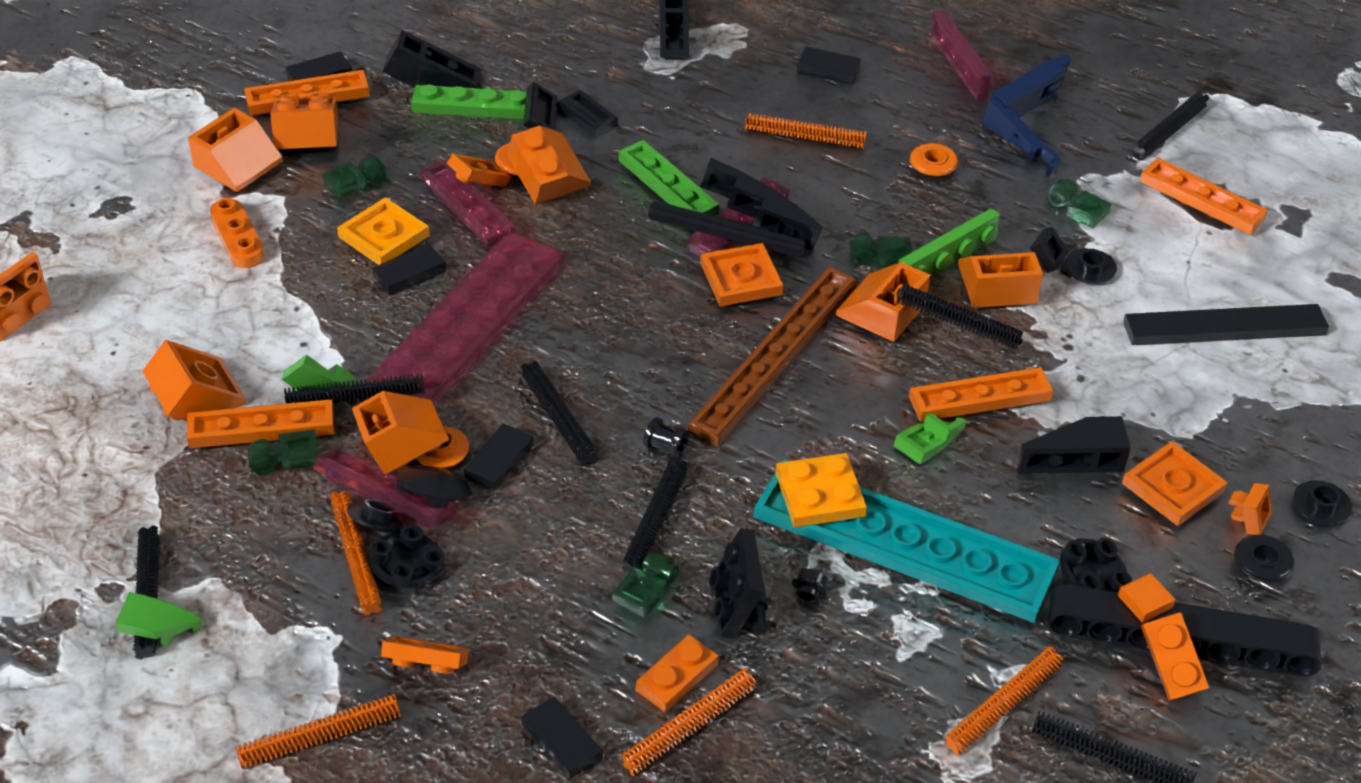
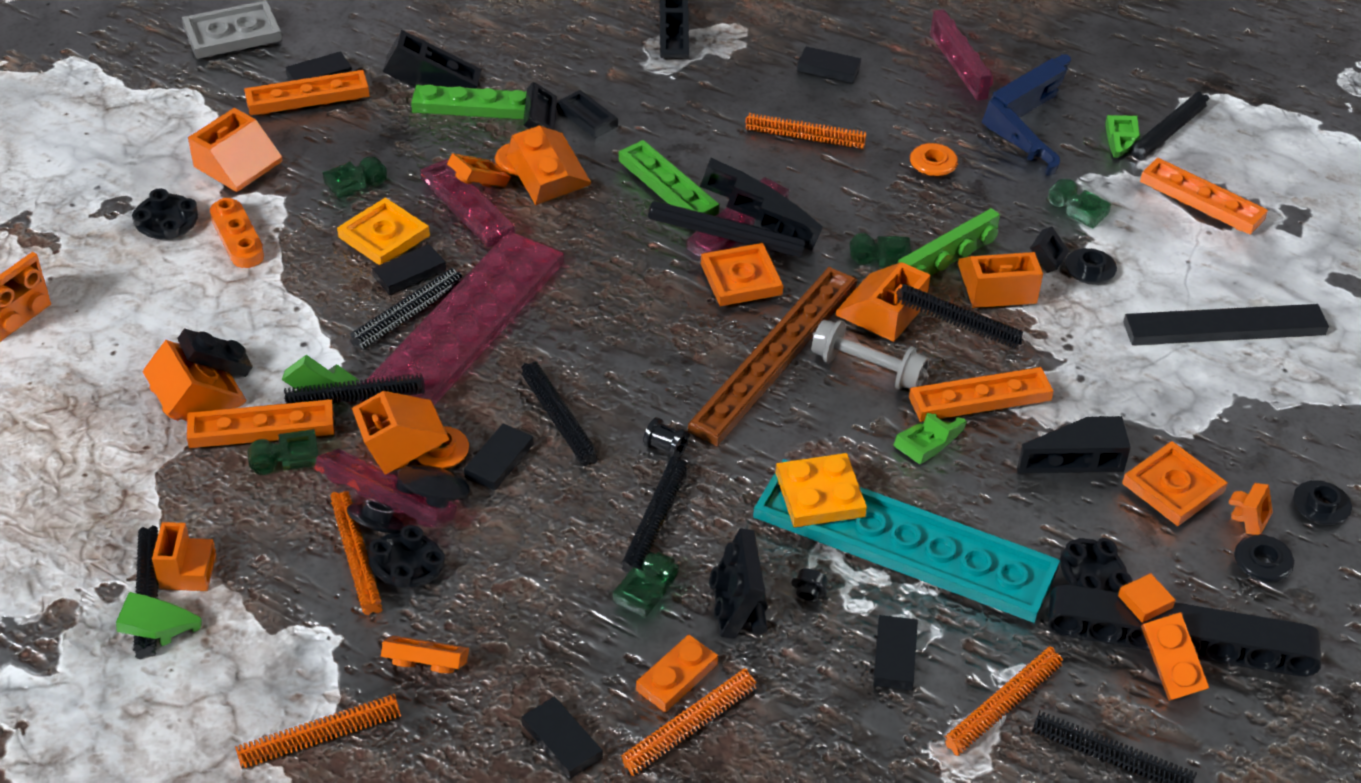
orange slope [270,92,338,149] -> none
none -> black dish [132,188,198,240]
none -> orange piece [152,522,217,591]
none -> black plate [177,328,253,377]
none -> light grey plate [182,0,282,59]
none -> black axle [350,268,462,350]
none -> light grey piece [811,320,930,390]
none -> black tile [873,615,918,691]
none -> bright green slope [1105,115,1141,158]

